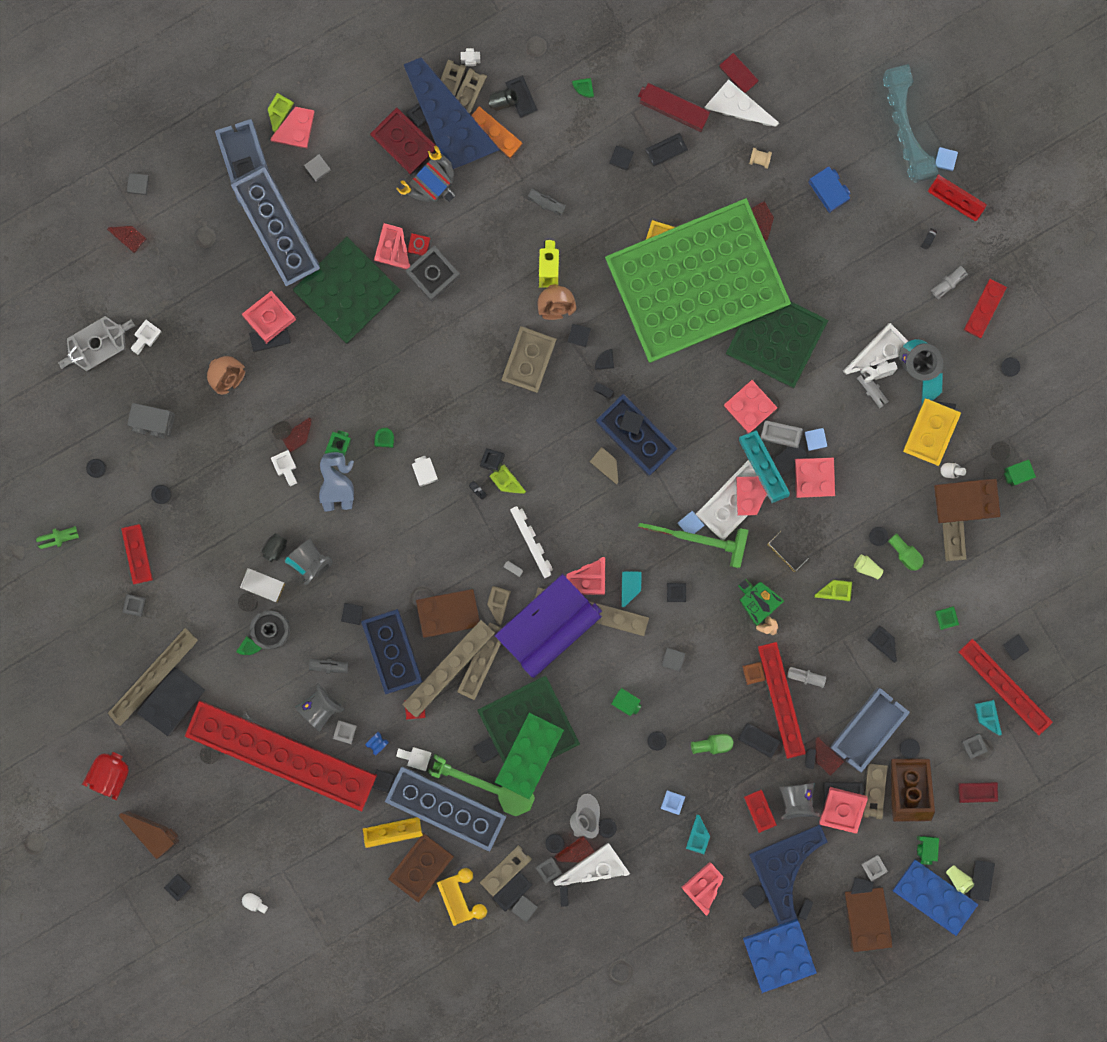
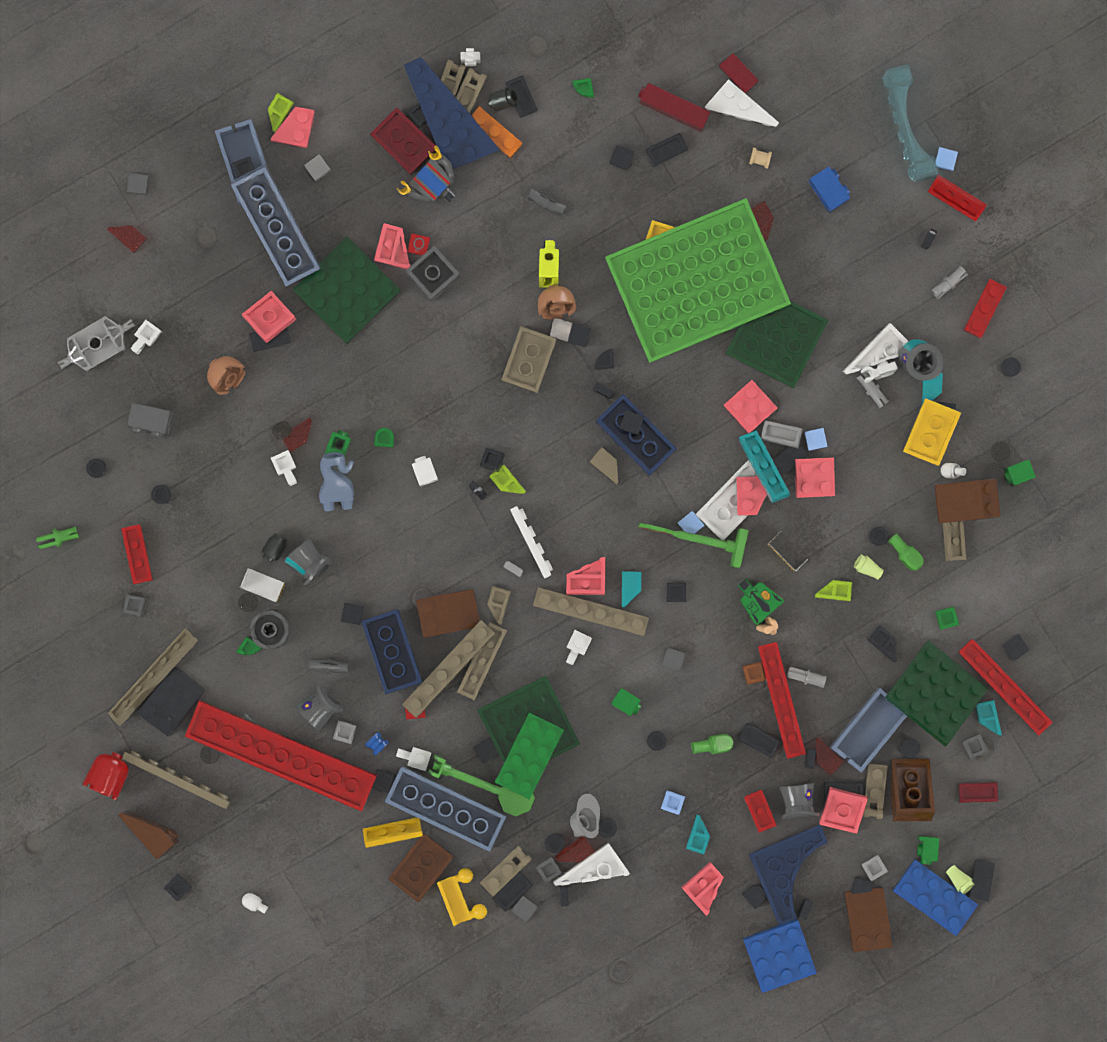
dark purple door [494,573,602,678] -> none
none -> dark tan plate [122,750,231,809]
none -> tile [548,318,572,342]
none -> white plate [566,630,592,665]
none -> dark green plate [885,640,988,746]

